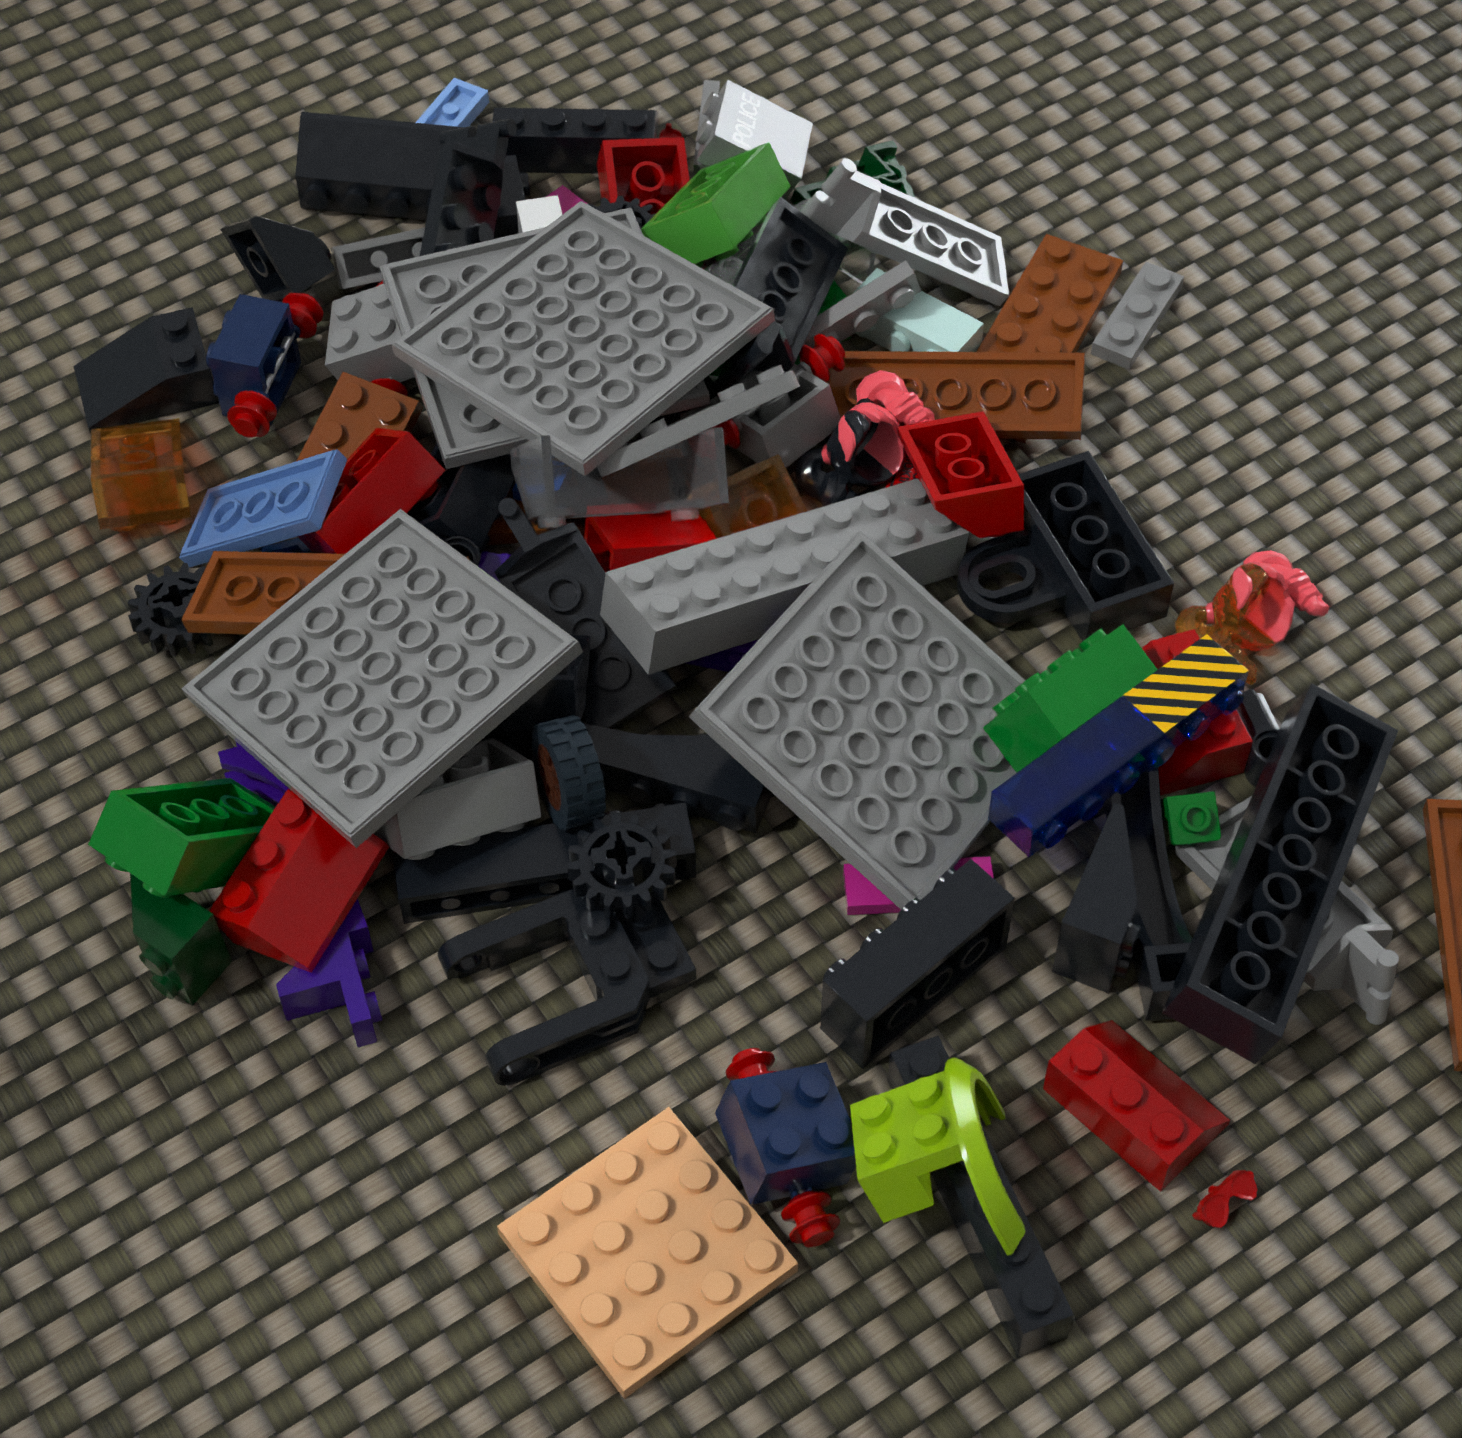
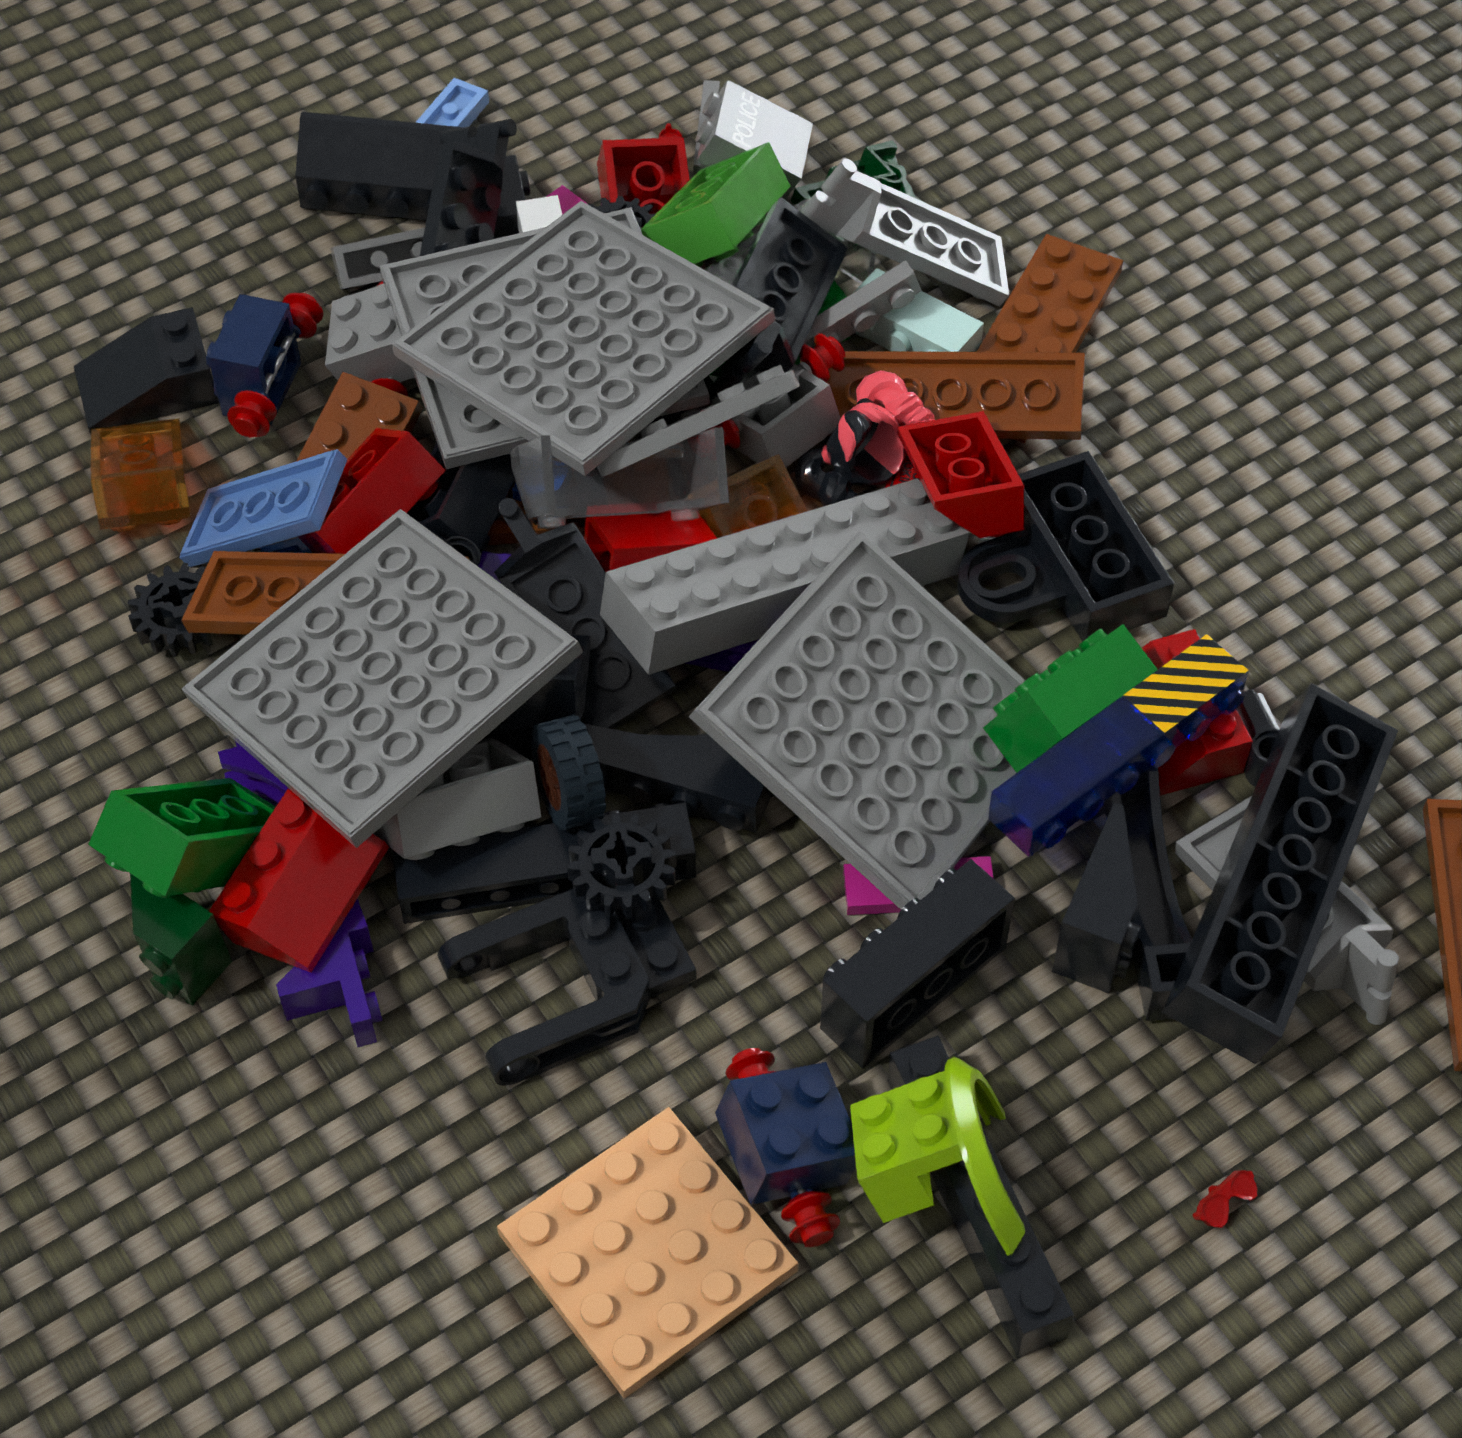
black slope [220,216,335,301] -> none
black slope [492,107,659,174] -> none
red slope [1043,1020,1230,1192] -> none
light grey plate [1091,262,1184,370] -> none
green bracket [1161,791,1221,846] -> none
hair [1174,550,1330,685] -> none

